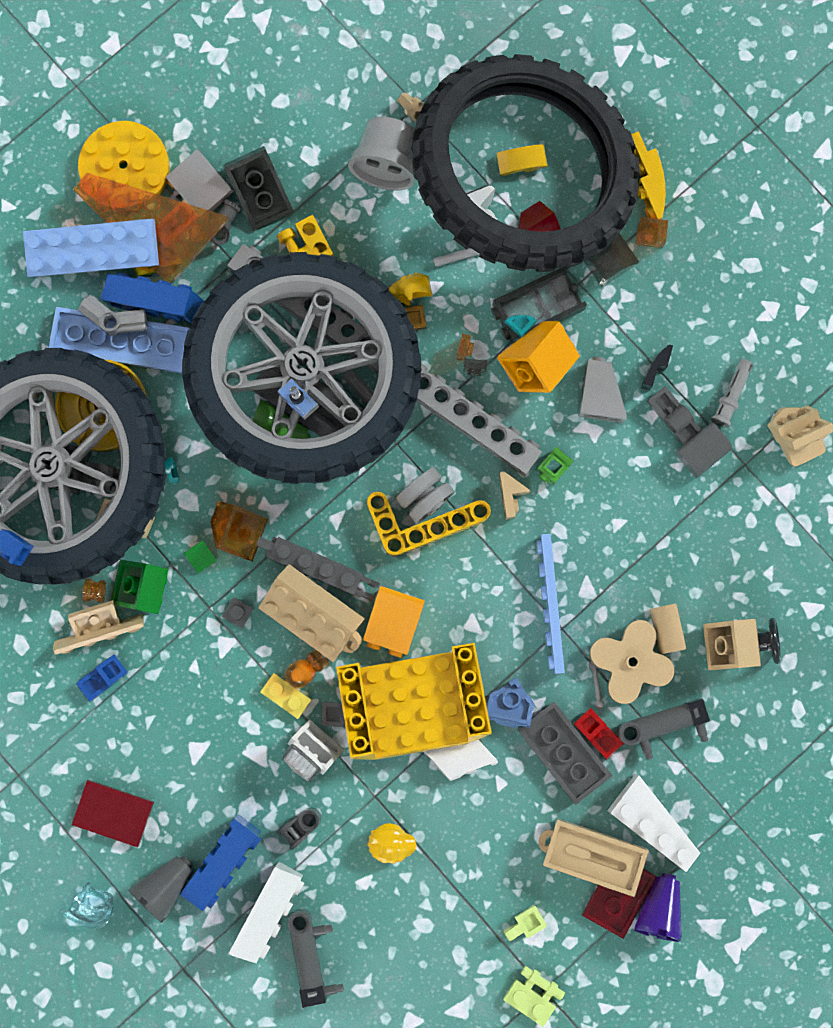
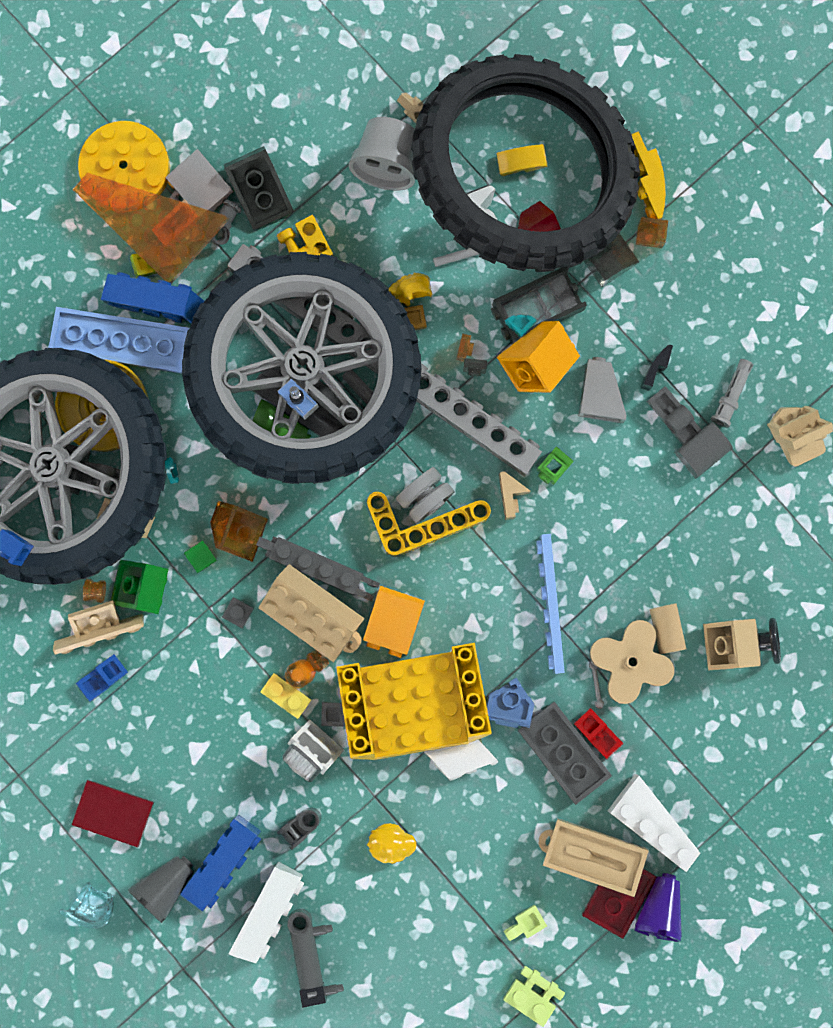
light blue plate [23,219,159,277] -> none
light grey piece [78,295,148,336] -> none
dark grey piece [616,698,710,760] -> none

